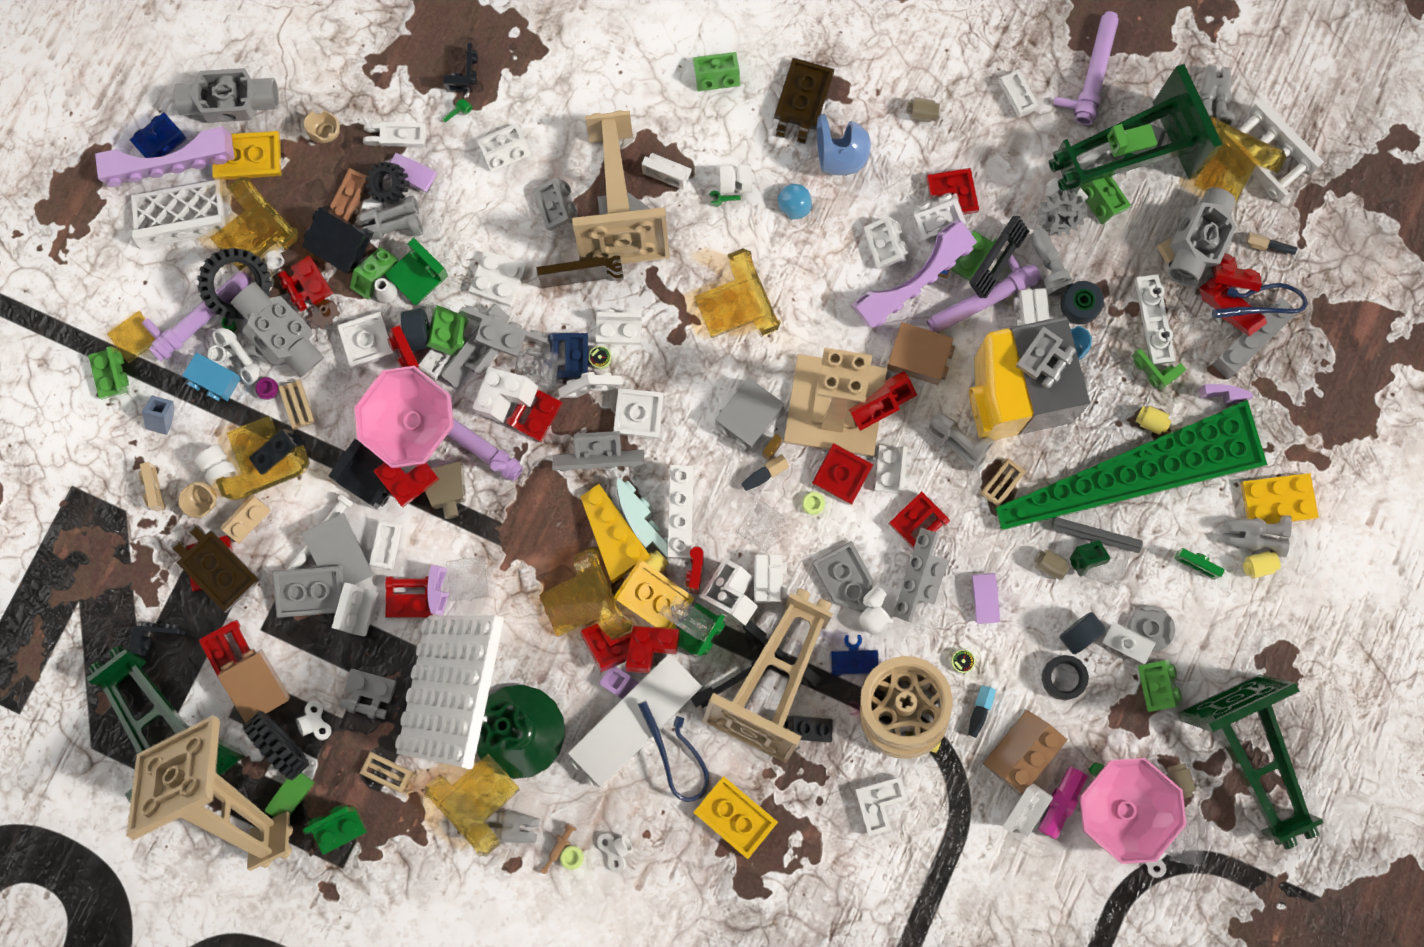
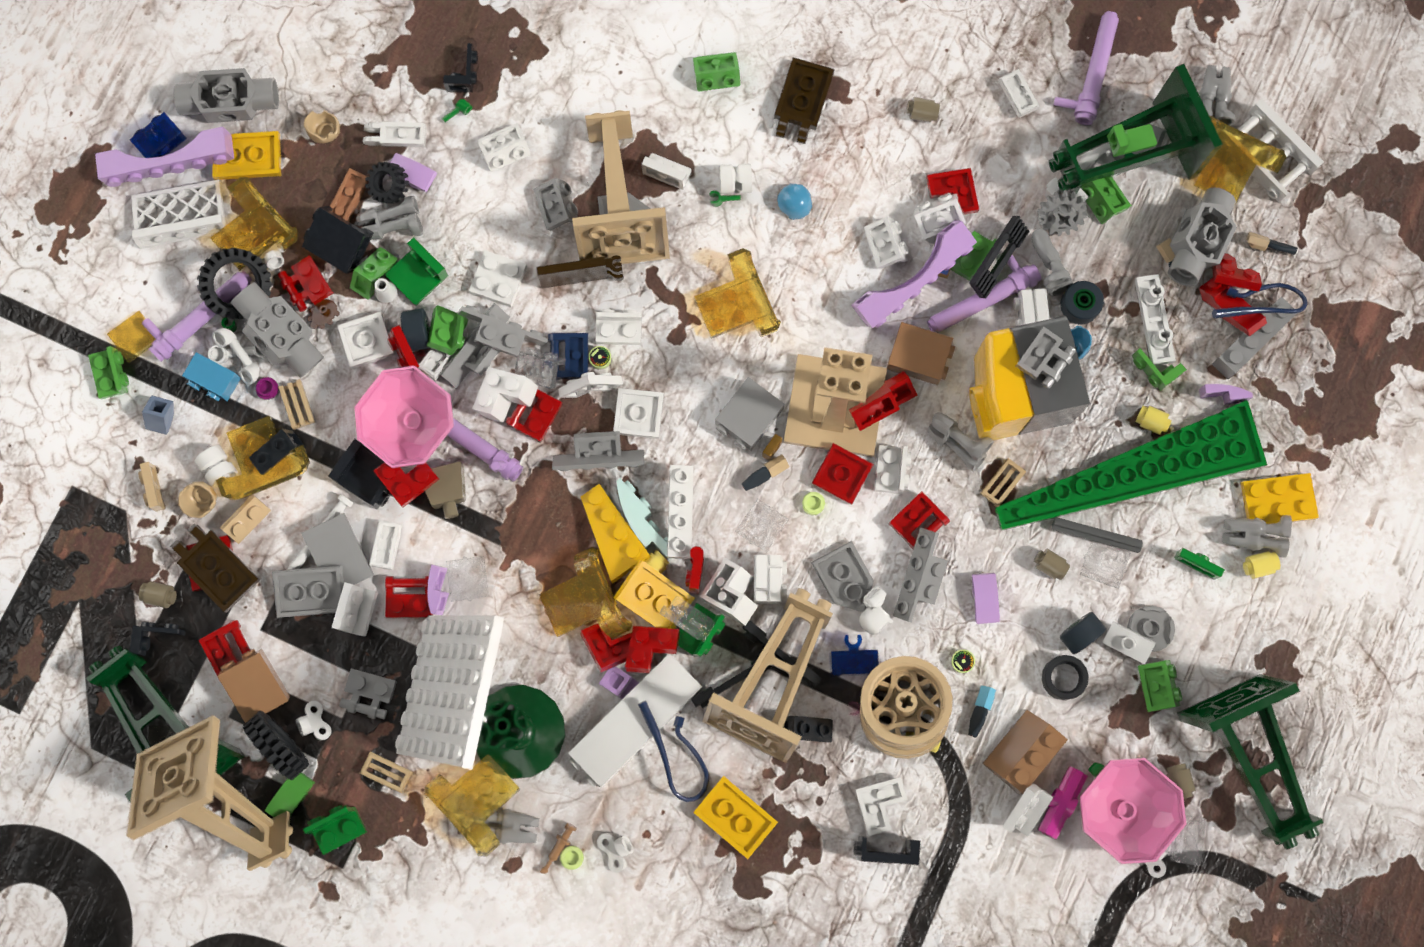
medium blue piece [817,114,871,176] -> none
dark green bracket [1070,540,1111,577] -> none
none -> dark tan brick [139,581,177,608]
none -> black panel [853,836,920,865]

